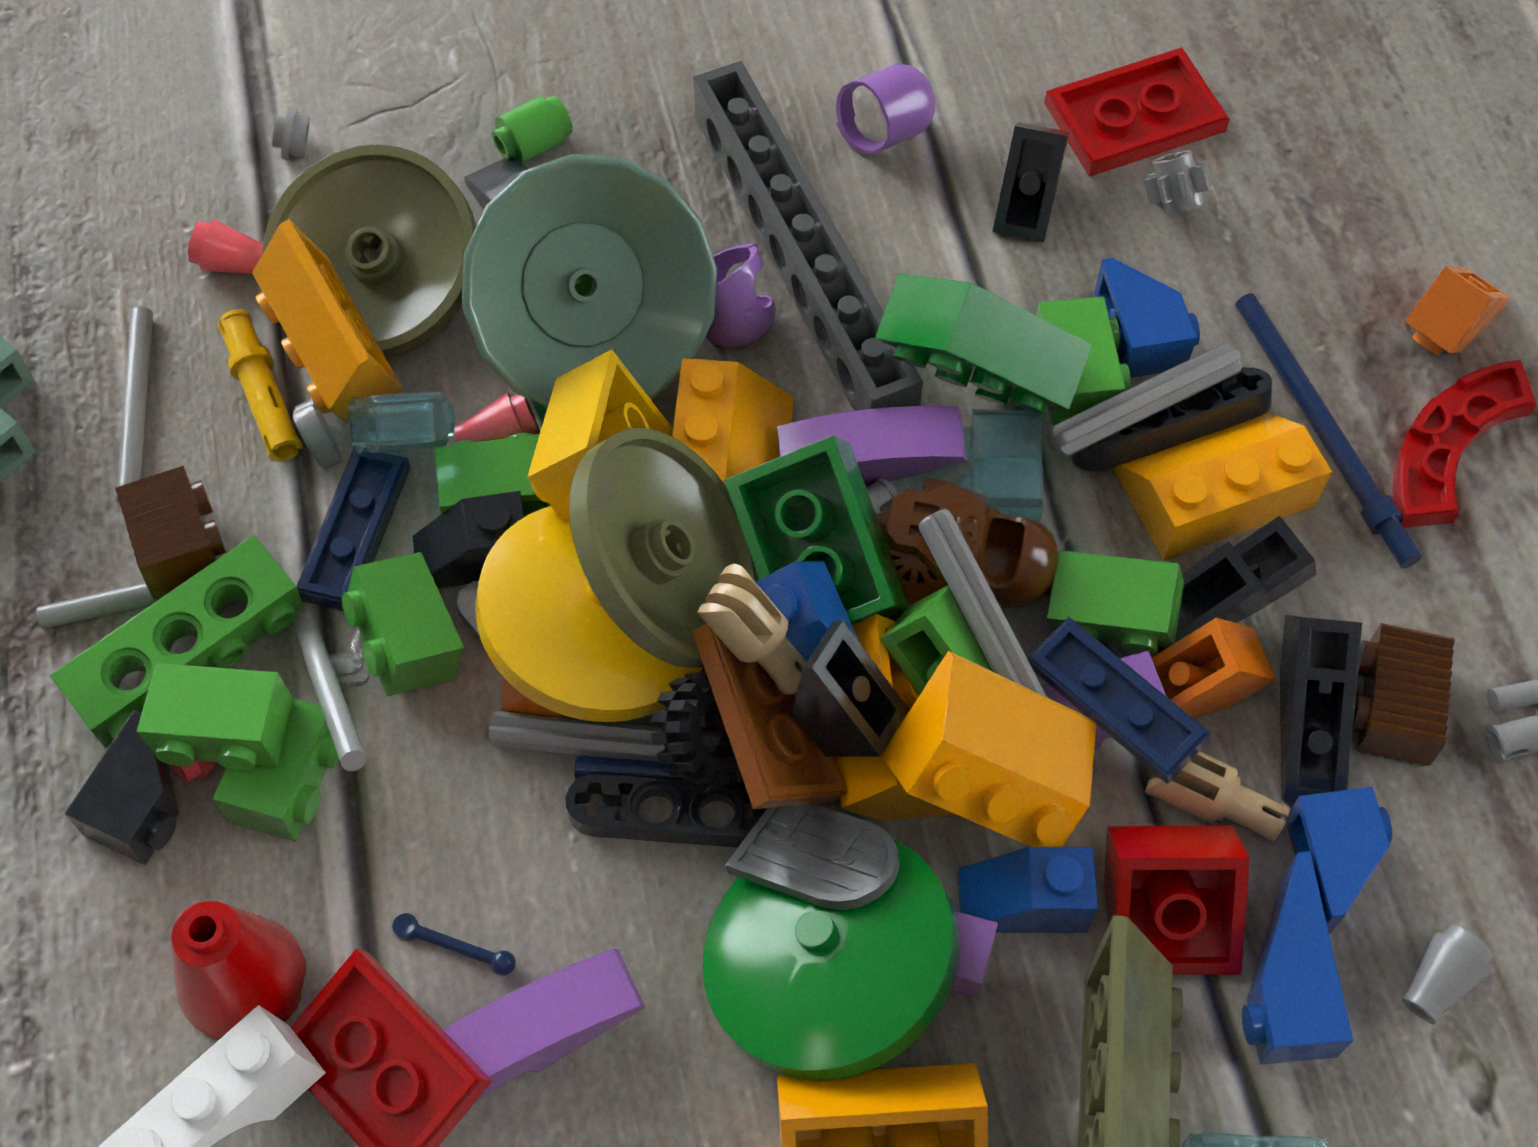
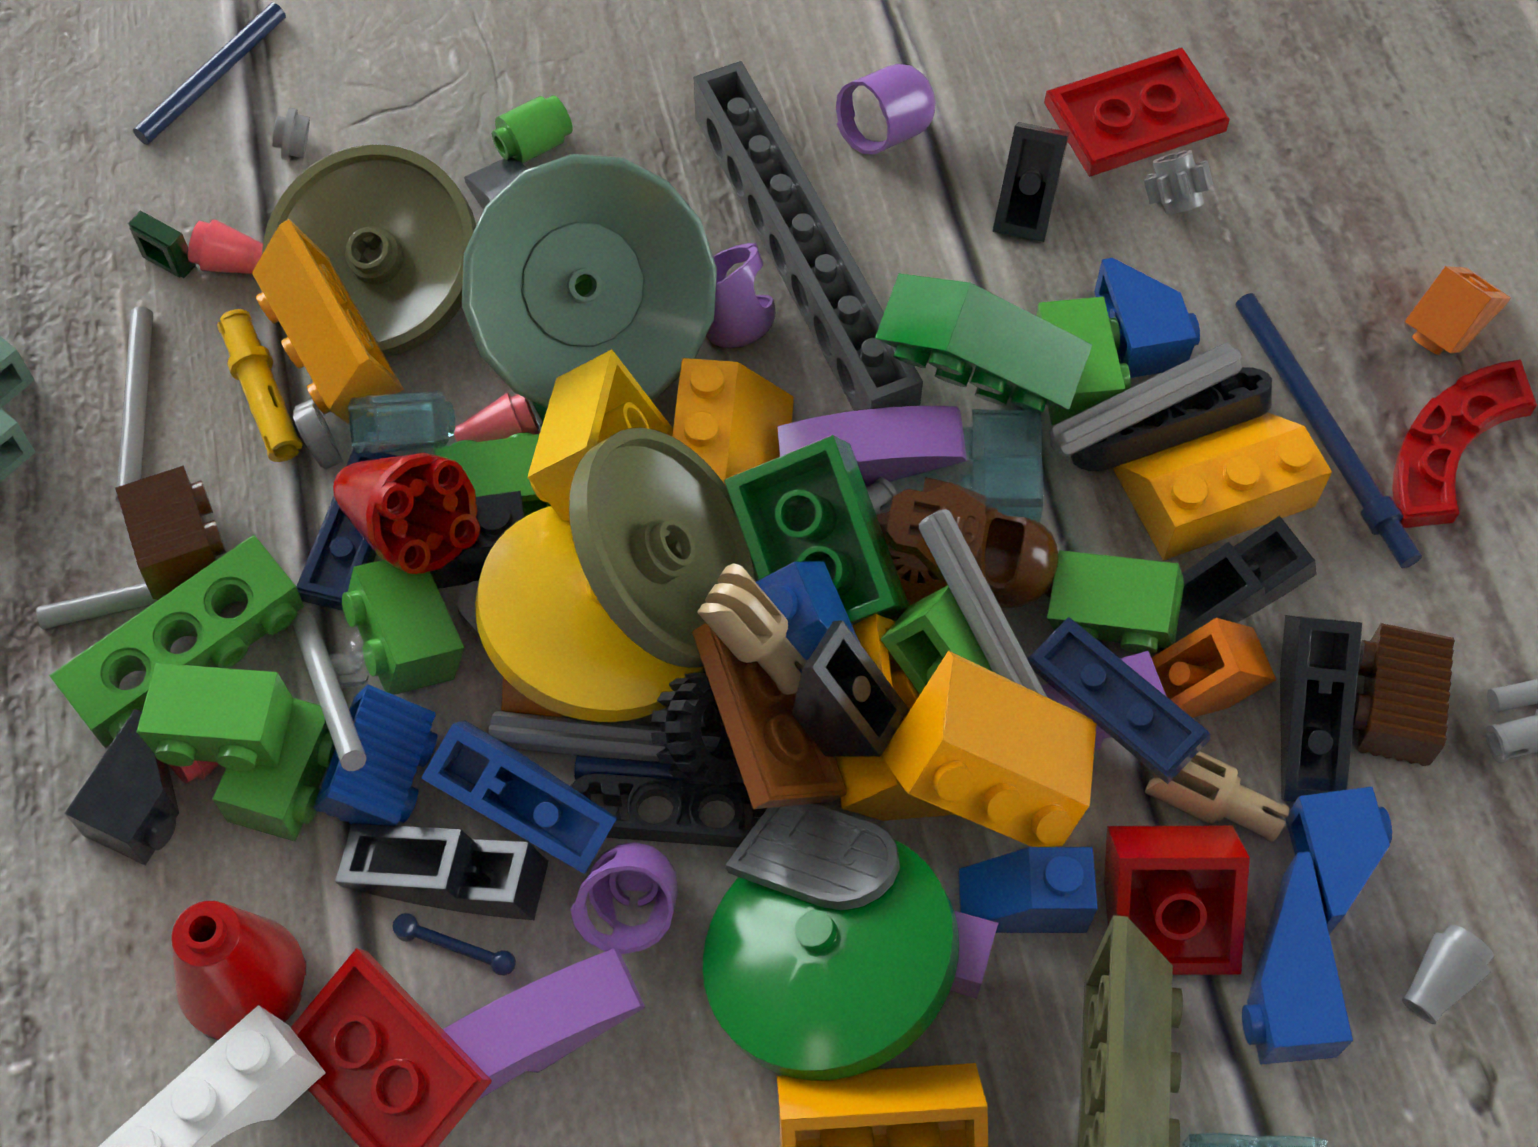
none -> dark green tile [128,210,196,278]
none -> dark blue bar [133,2,286,145]
none -> blue brick [313,684,438,826]
none -> red cone [333,453,480,574]
none -> black slope [335,824,549,920]
none -> blue slope [421,720,617,874]
none -> medium lavender helmet [570,842,678,954]

